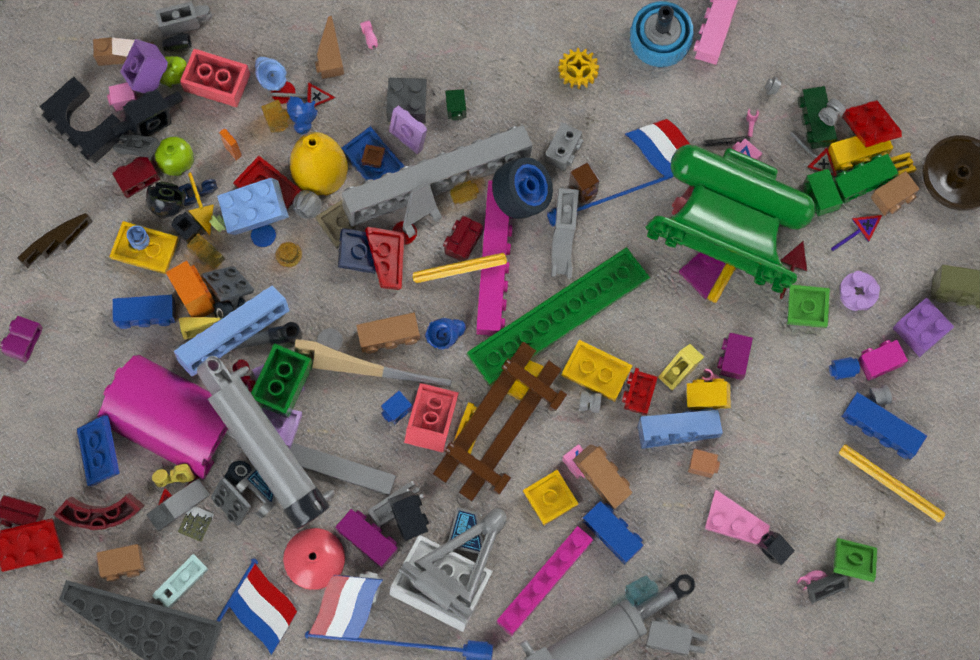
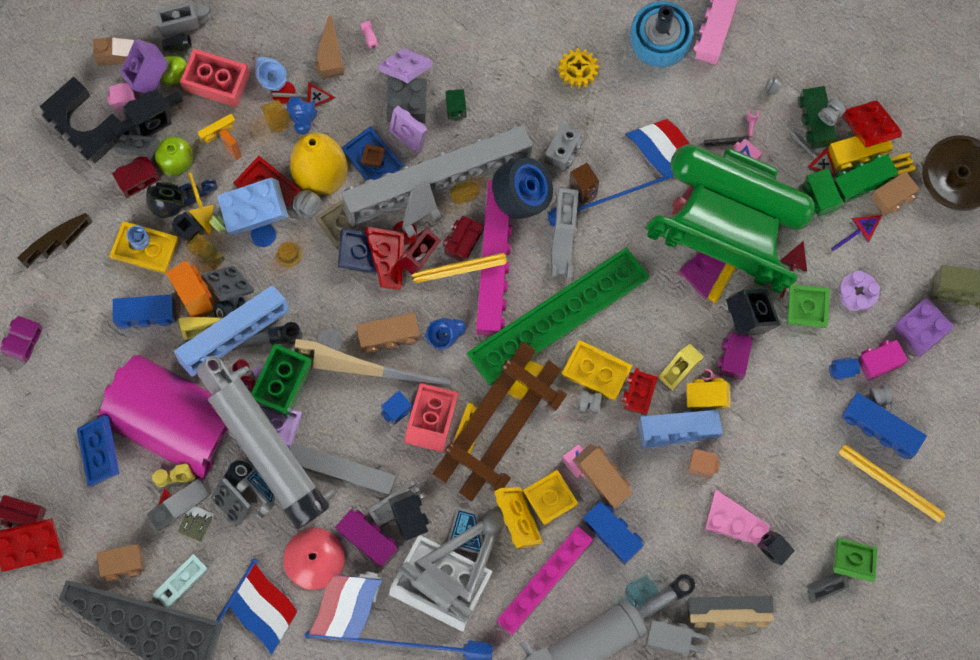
dark red brick [53,493,145,530] -> none
bright pink arm [797,570,828,590] -> none
none -> yellow plate [197,113,235,144]
none -> lavender plate [378,48,432,83]
none -> dark red brick [397,228,441,275]
none -> yellow plate [494,487,543,549]
none -> piece [687,596,774,628]
none -> black brick [726,289,781,336]

